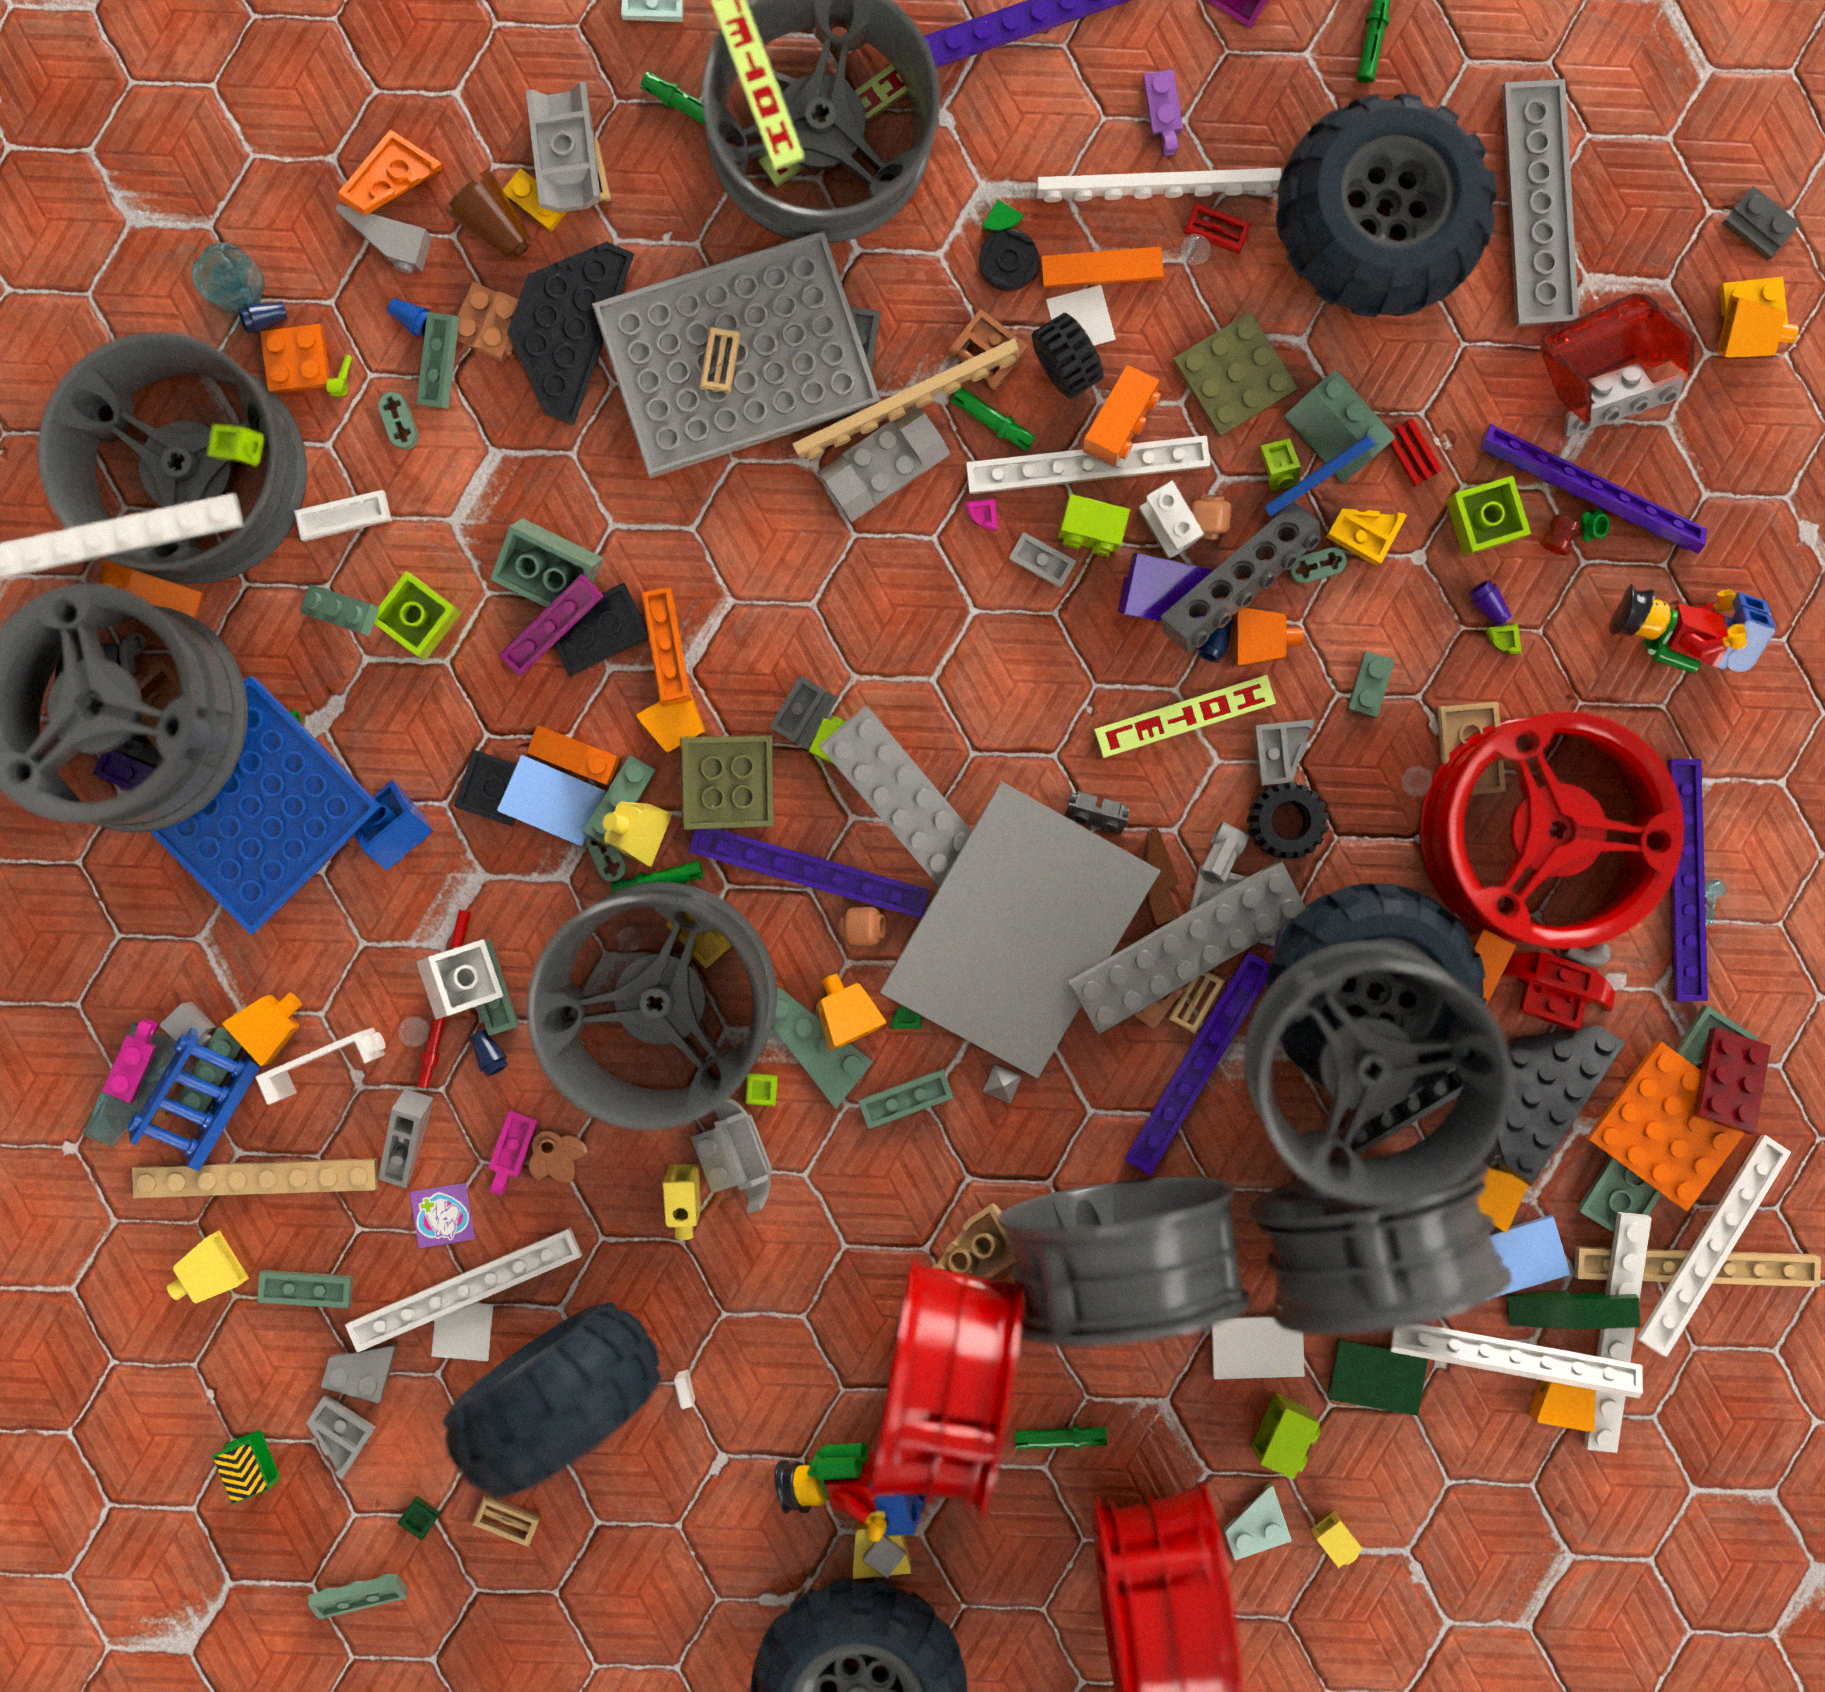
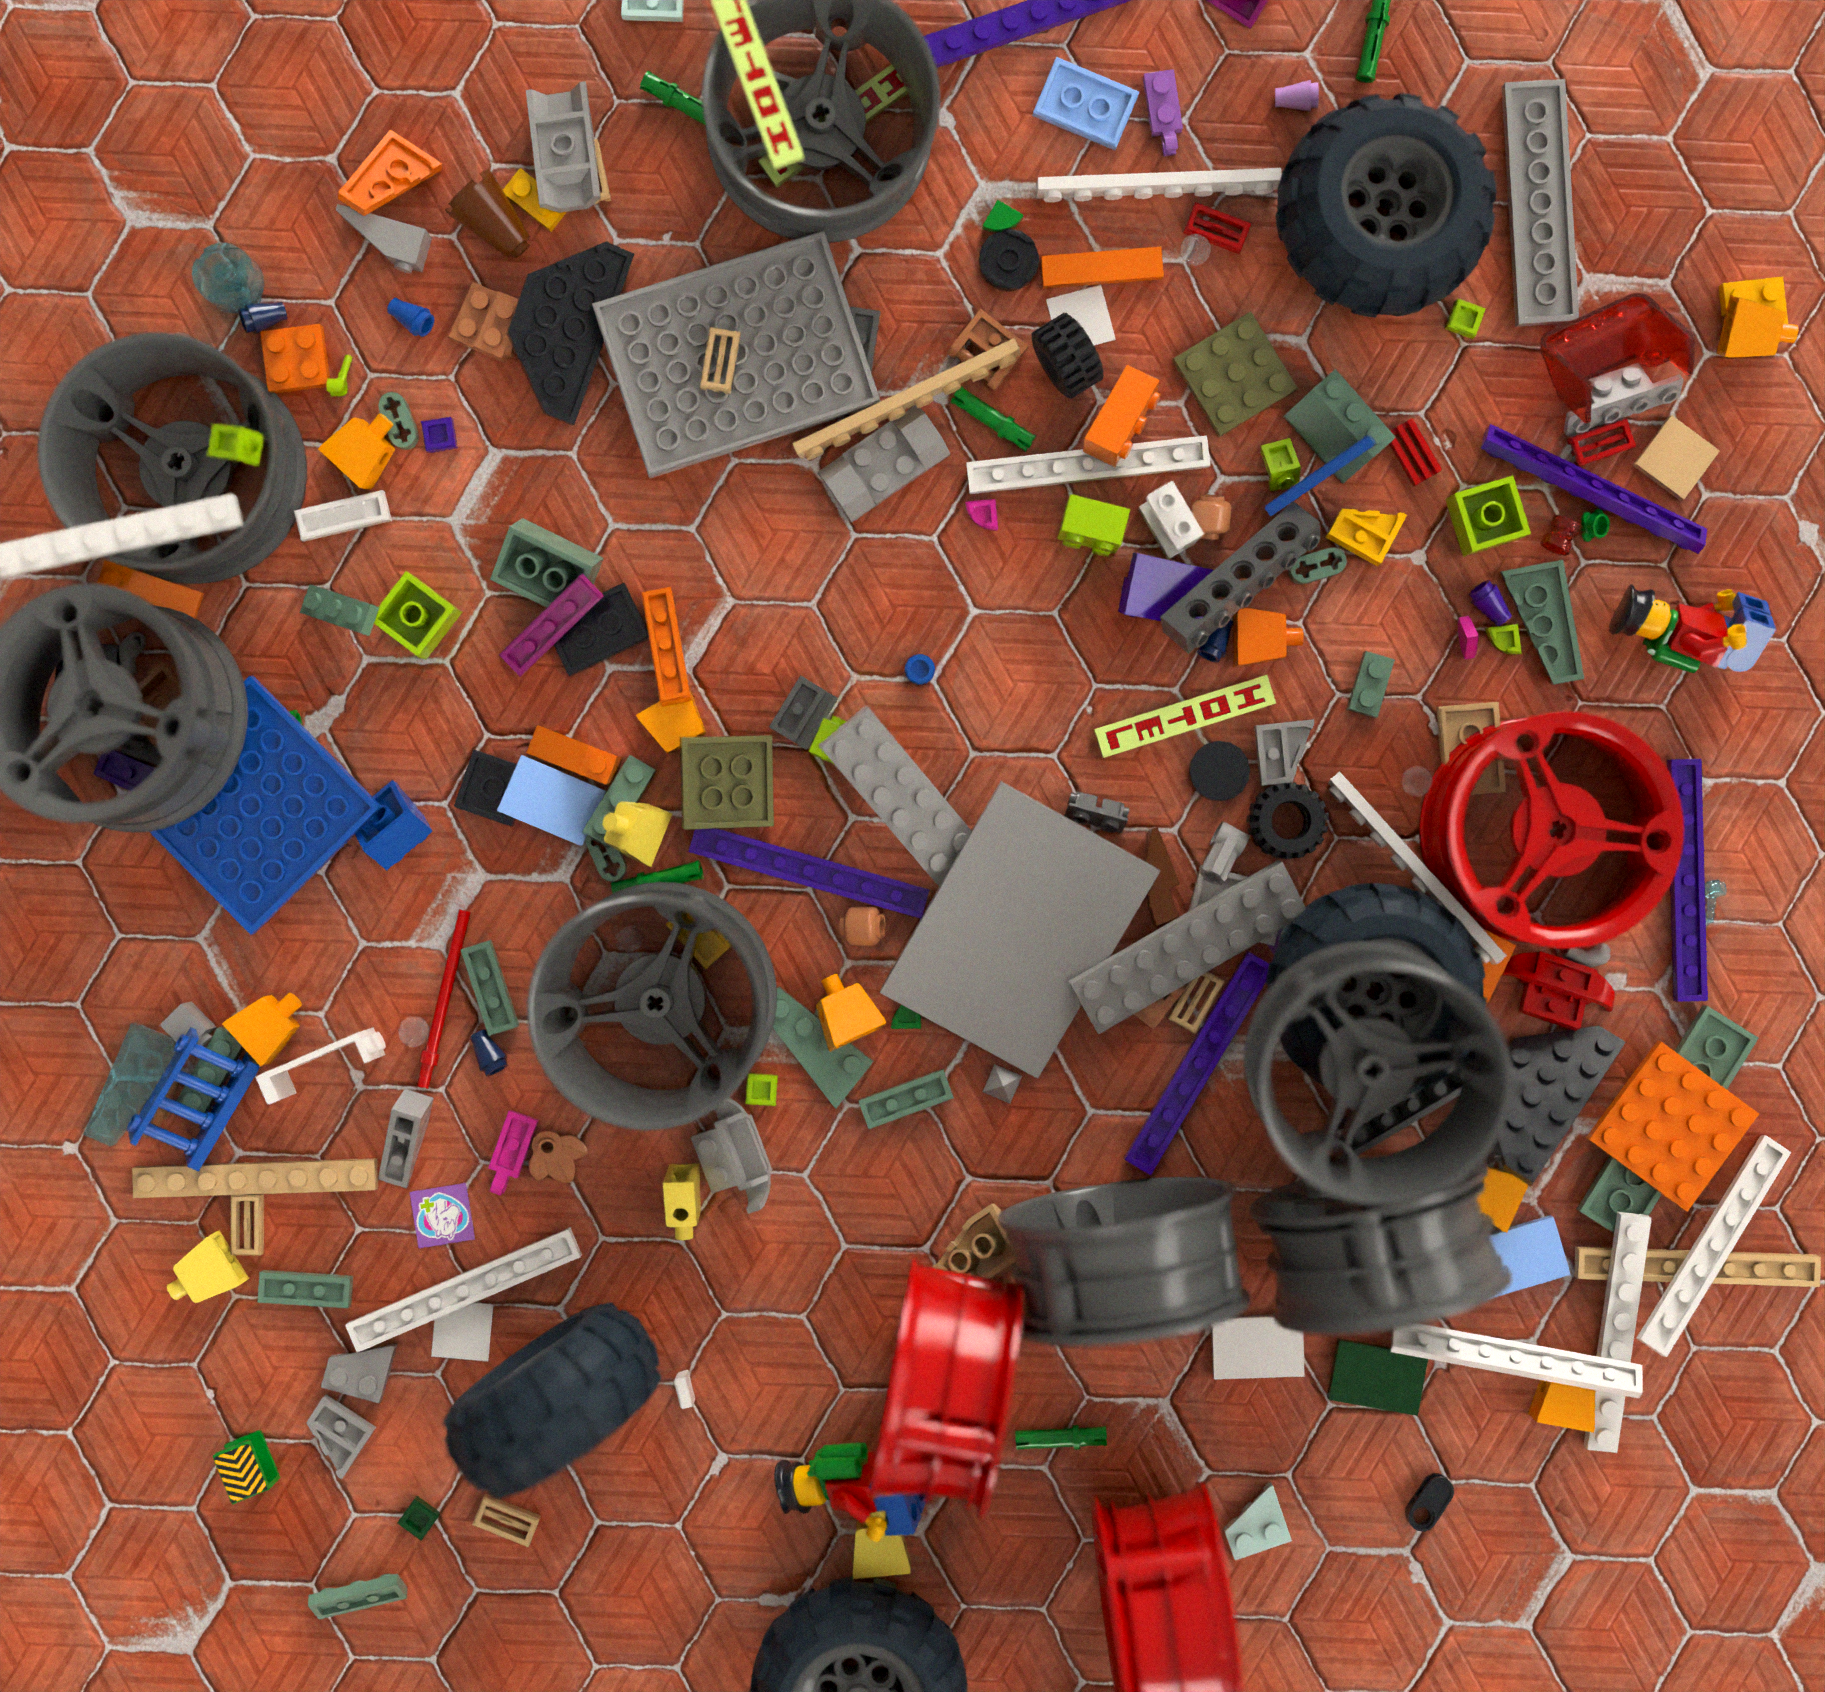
dark pink plate [102,1019,159,1104] -> none
white slope [416,939,504,1020] -> none
sand green plate [417,312,459,409] -> none
light grey tile [863,1534,906,1578] -> none
light grey plate [1008,532,1076,589] -> none
lime brick [1250,1392,1320,1480] -> none
light yellow brick [1311,1512,1363,1568] -> none
dark green slope [1506,1290,1641,1329] -> none
dark red plate [1693,1027,1771,1134] -> none
dark grey plate [1721,185,1800,261] -> none
none -> tan tile [231,1194,264,1255]
none -> light orange torso [318,413,395,490]
none -> dark purple tile [421,417,458,453]
none -> blue tile [905,654,935,685]
none -> light blue tile [1032,57,1139,150]
none -> black tile [1189,741,1250,801]
none -> lavender cone [1275,80,1319,112]
none -> white plate [1328,771,1507,965]
none -> black piece [1405,1473,1454,1532]
none -> lime tile [1445,298,1486,339]
none -> dark pink tile [1458,616,1479,659]
none -> sand green wing [1500,560,1584,685]
none -> red tile [1567,418,1636,467]
none -> tan tile [1632,415,1720,501]

